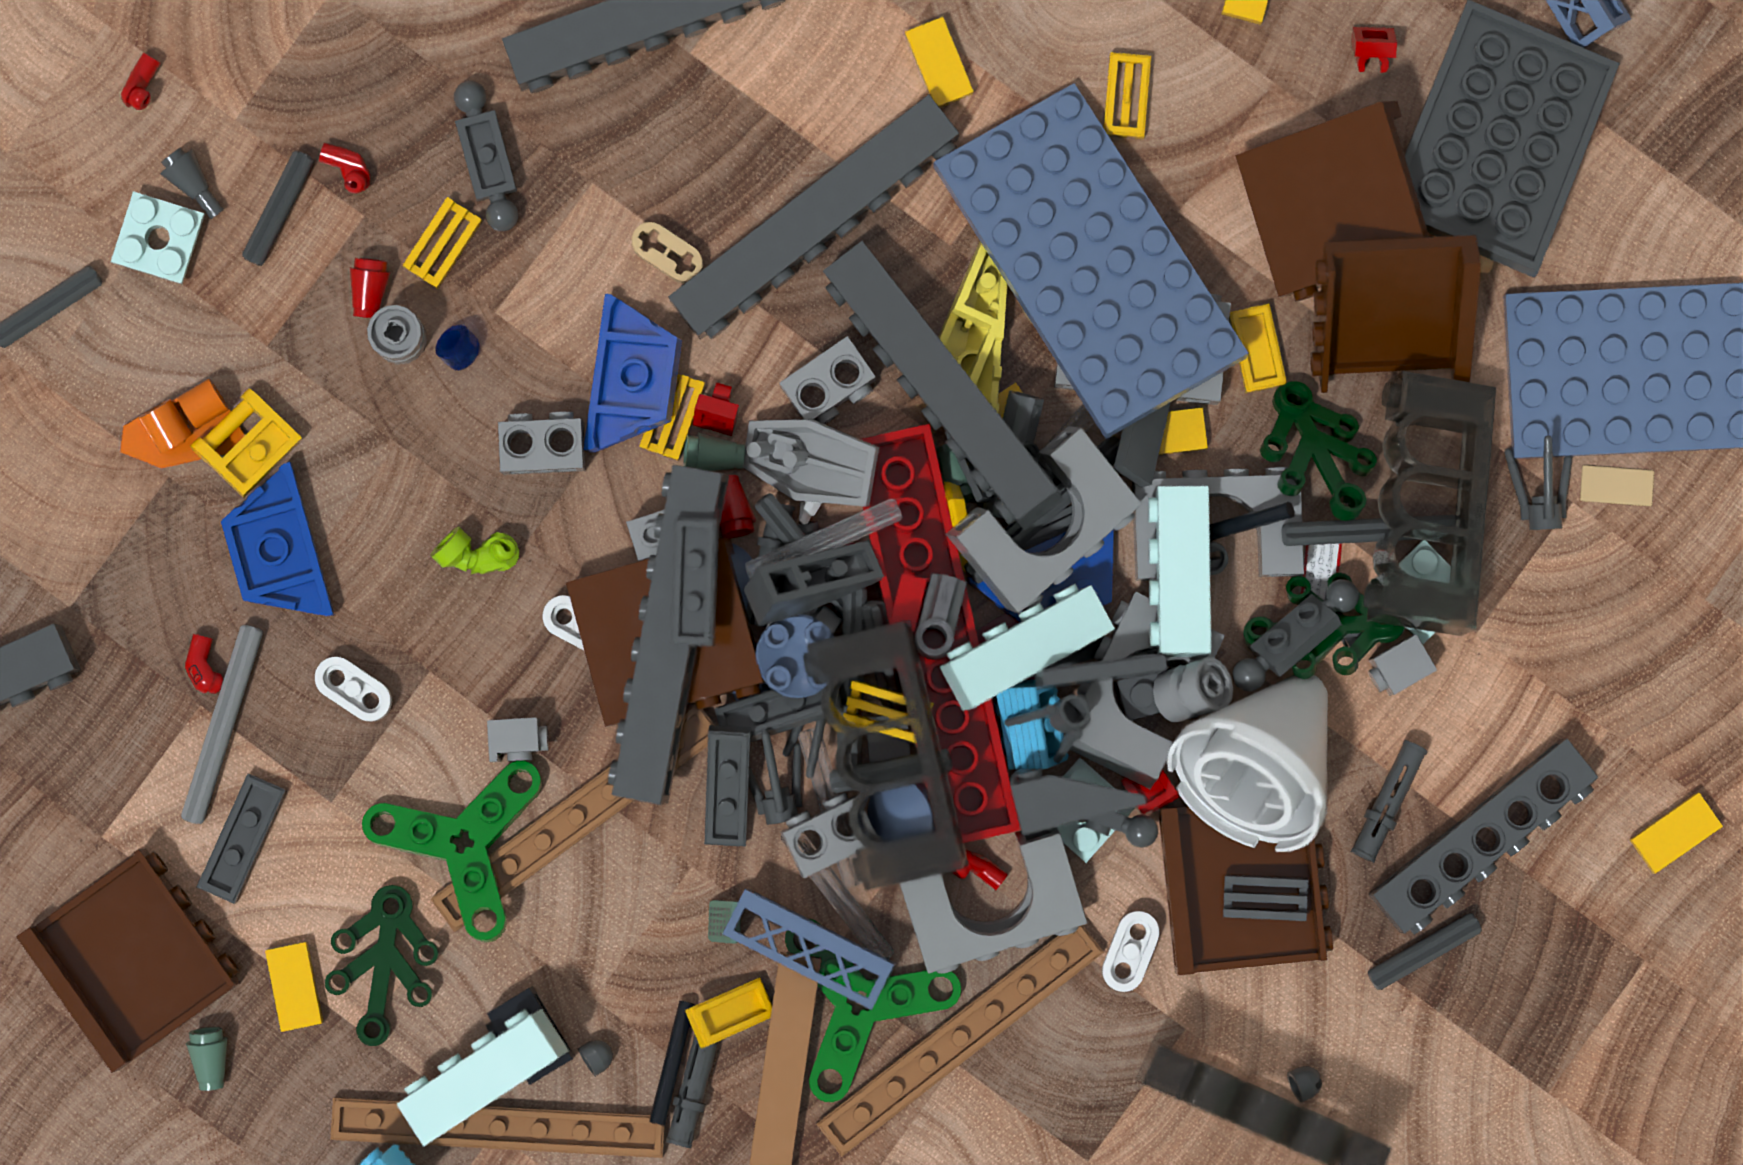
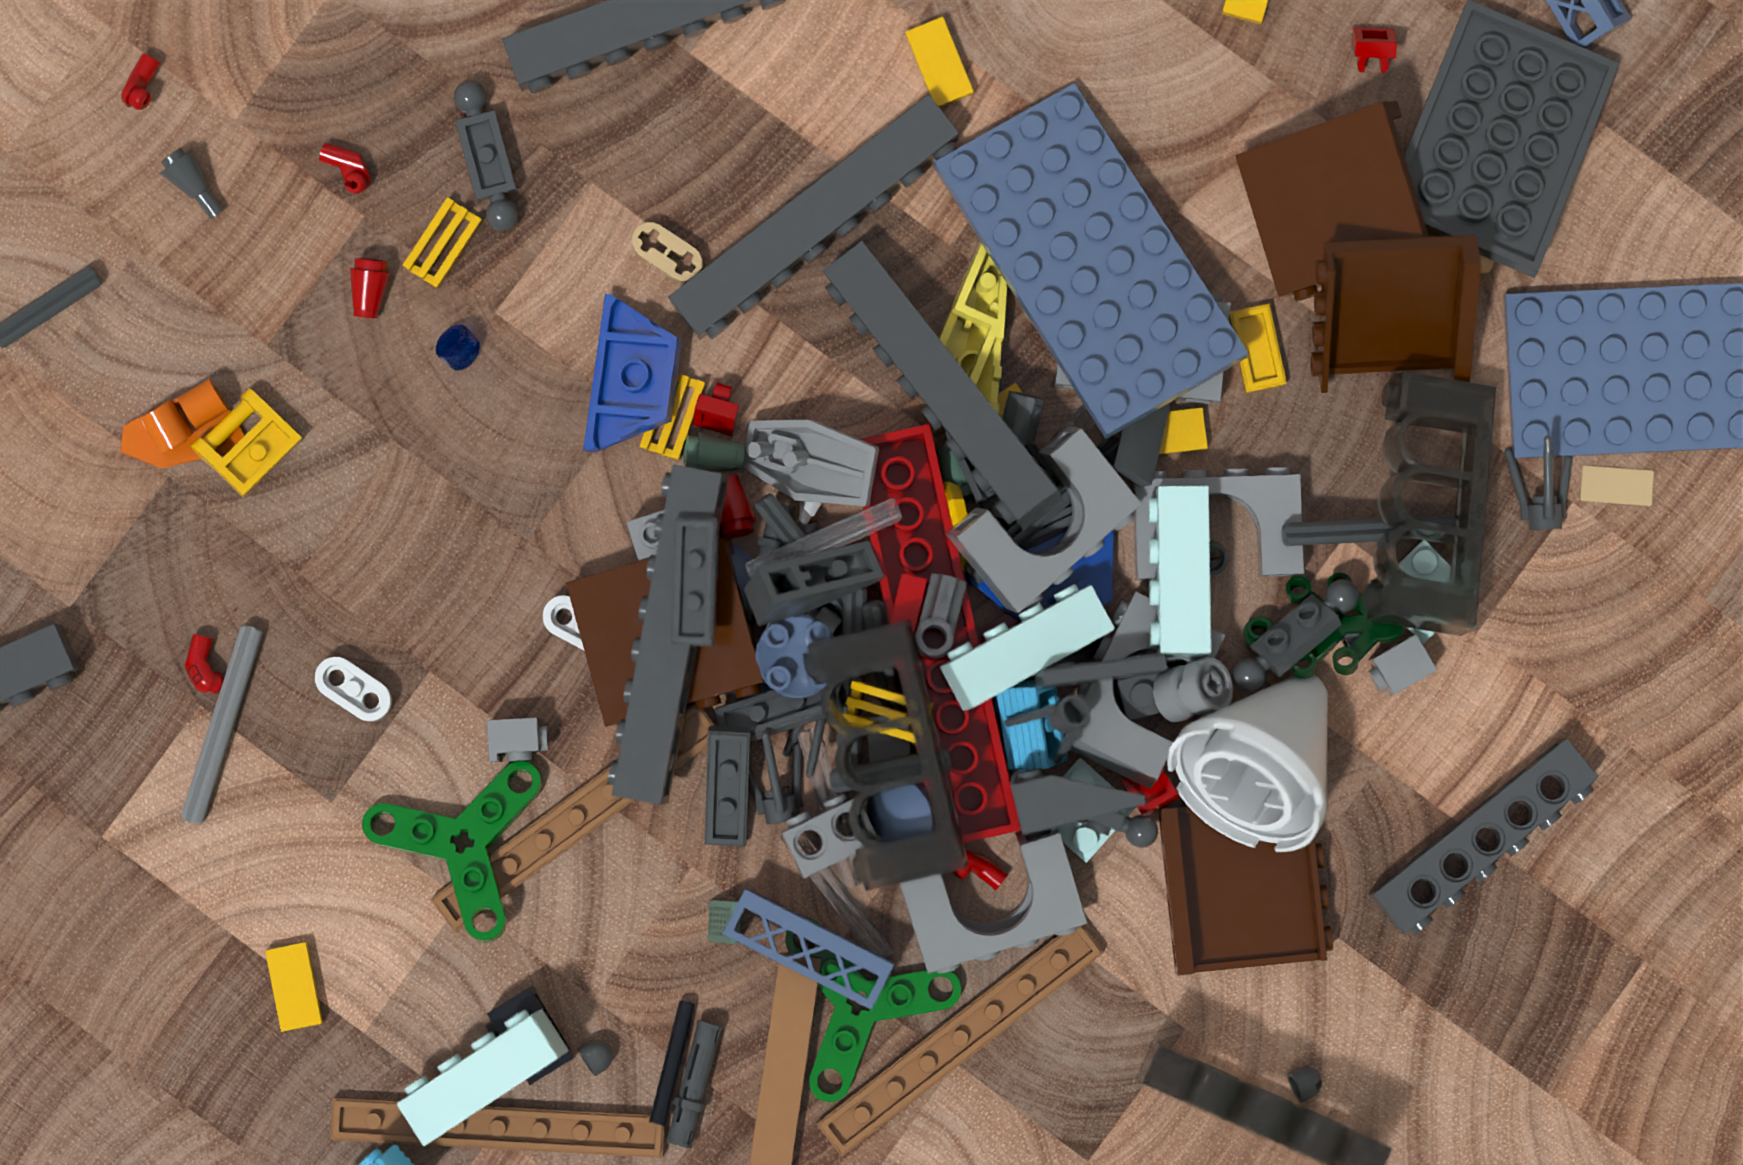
reddish brown panel [16,849,240,1073] -> none
light aqua piece [111,191,205,285] -> none
sand green cone [186,1027,228,1091] -> none
dark grey tile [197,773,287,904] -> none
blue wing [221,462,335,617] -> none
dark grey axle [242,150,314,266] -> none
dark green plant [325,885,439,1046] -> none
light grey wheel [367,305,427,365] -> none
lime arm [430,526,519,575] -> none
light grey brick [498,412,586,475] -> none
yellow tile [685,977,772,1048] -> none
light grey brick [779,336,876,424] -> none
white plate [1102,911,1159,992] -> none
yellow tile [1103,52,1151,139] -> none
black bar [1209,502,1295,541] -> none
dark grey tile [1223,874,1308,921] -> none
dark green plant [1260,381,1377,521] -> none
white sticker [1301,543,1342,600] -> none
dark grey pin [1350,740,1428,863] -> none
dark grey axle [1368,913,1482,990] -> none
yellow tile [1629,792,1723,874] -> none

